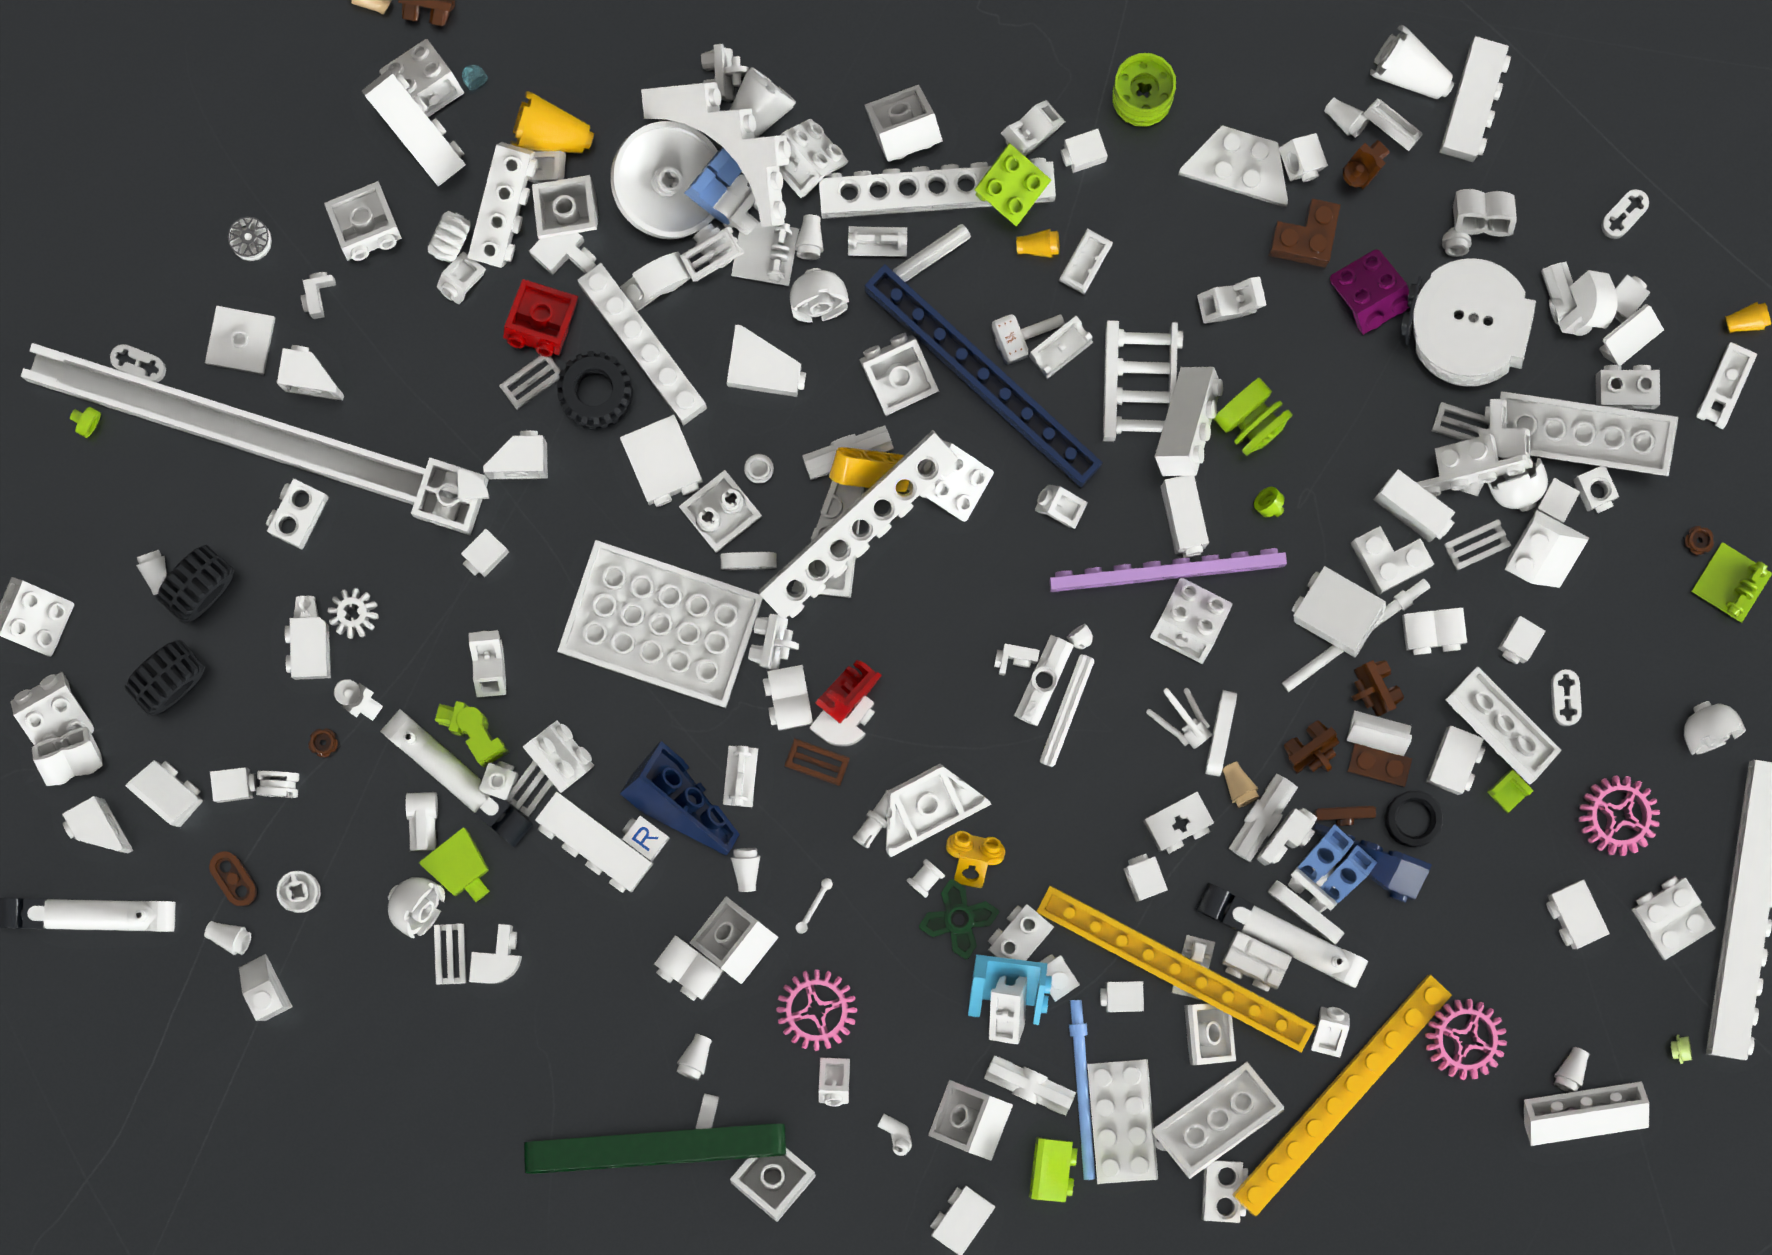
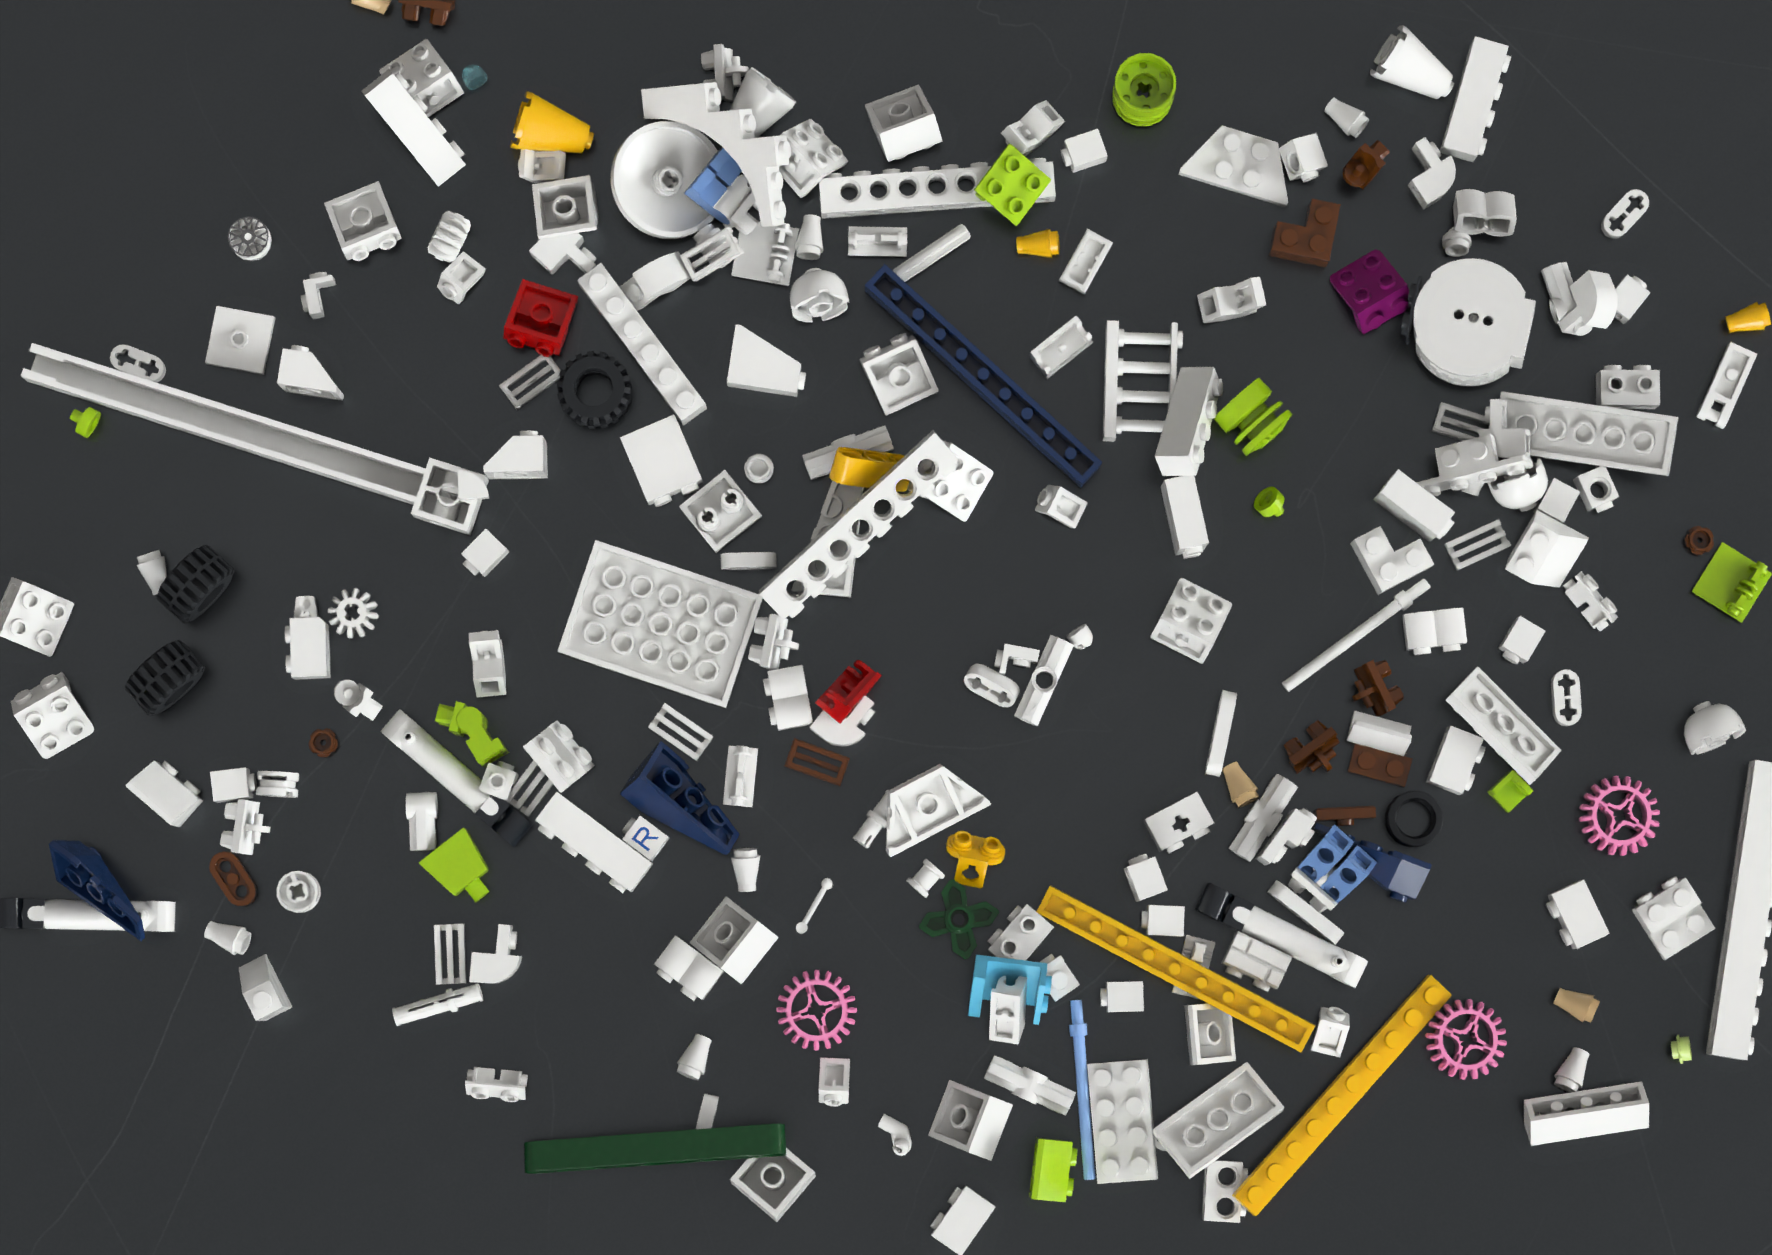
white brick [32,727,103,786] -> none
white slope [62,796,133,853] -> none
white brick [266,478,329,550] -> none
white cylinder [388,877,445,938] -> none
white brick [467,142,537,268] -> none
white piece [991,314,1065,365] -> none
white axle [1040,654,1094,767] -> none
lavender plate [1049,548,1287,592] -> none
white plant [1146,688,1212,749] -> none
white brick [1292,566,1386,657] -> none
white tile [1363,98,1423,151] -> none
white panel [1599,304,1664,367] -> none
none -> dark blue wedge [49,840,145,941]
none -> white hips [220,799,271,855]
none -> white pin [392,983,483,1026]
none -> white hinge [465,1067,528,1102]
none -> white tile [648,703,713,761]
none -> white beam [964,664,1020,707]
none -> white brick [1141,905,1185,937]
none -> white brick [1408,137,1456,210]
none -> tan cone [1553,988,1600,1023]
none -> white hinge [1563,571,1618,631]

